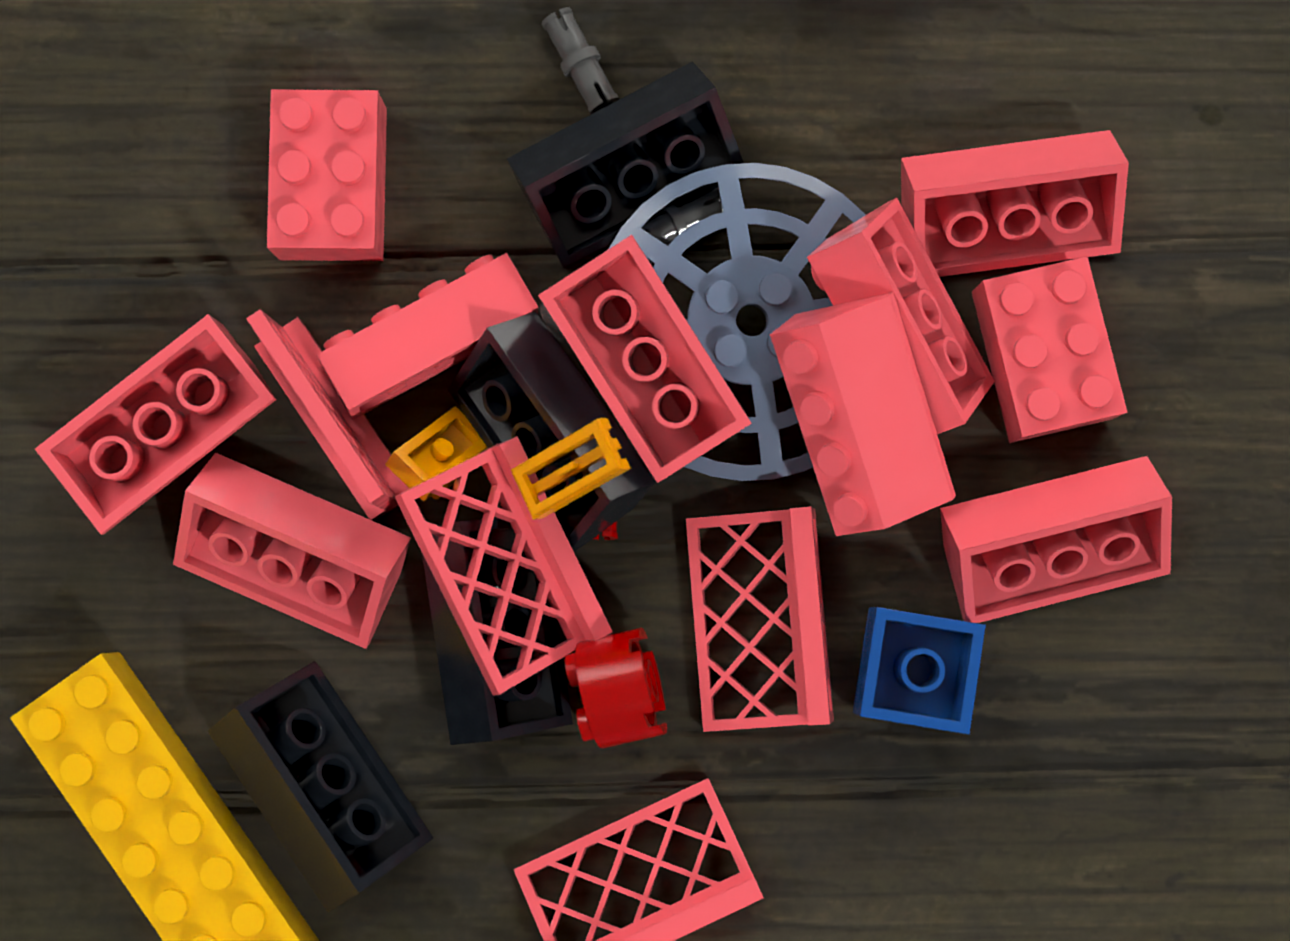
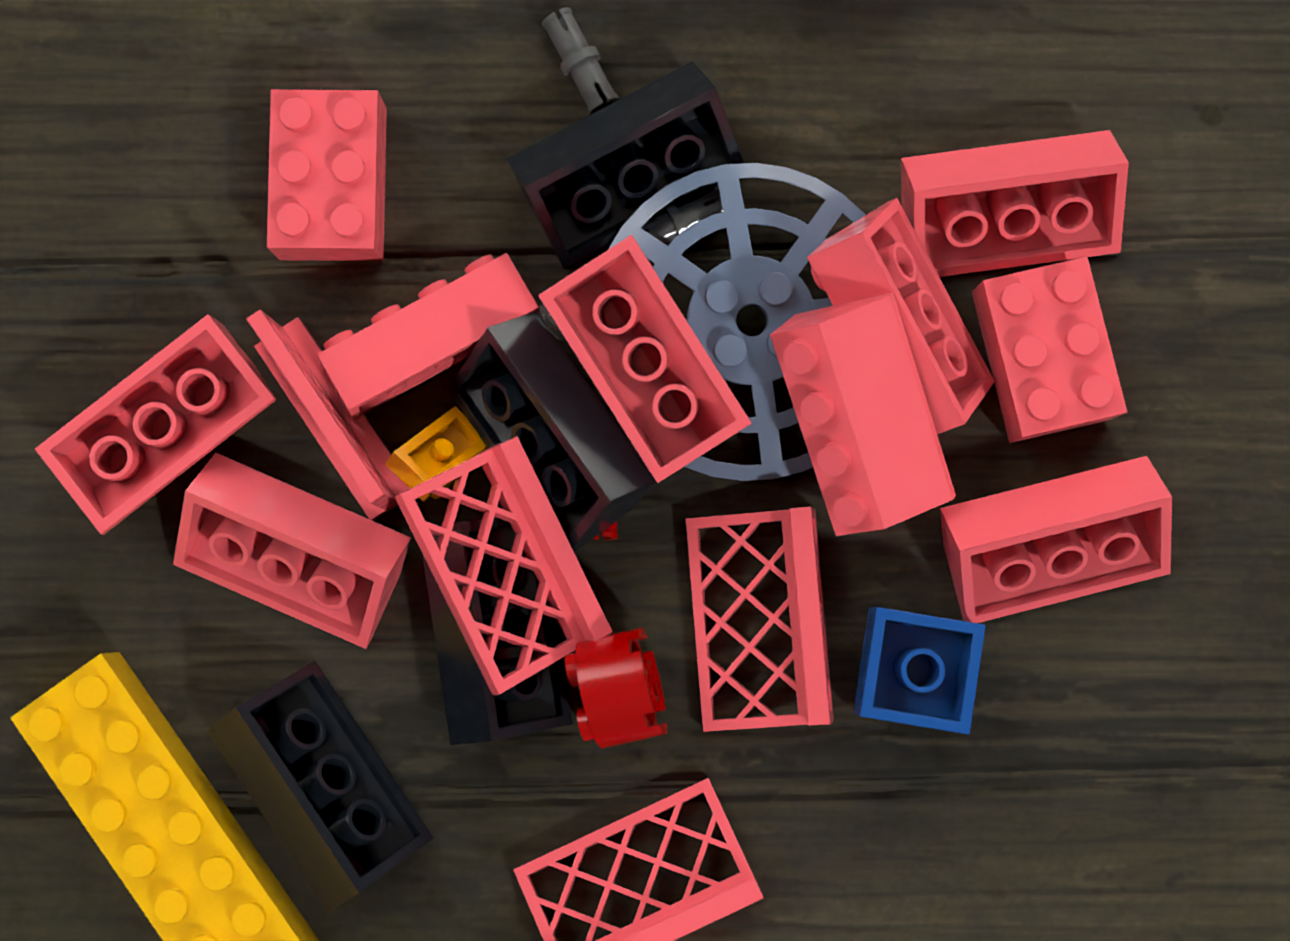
light orange tile [510,418,631,520] -> none

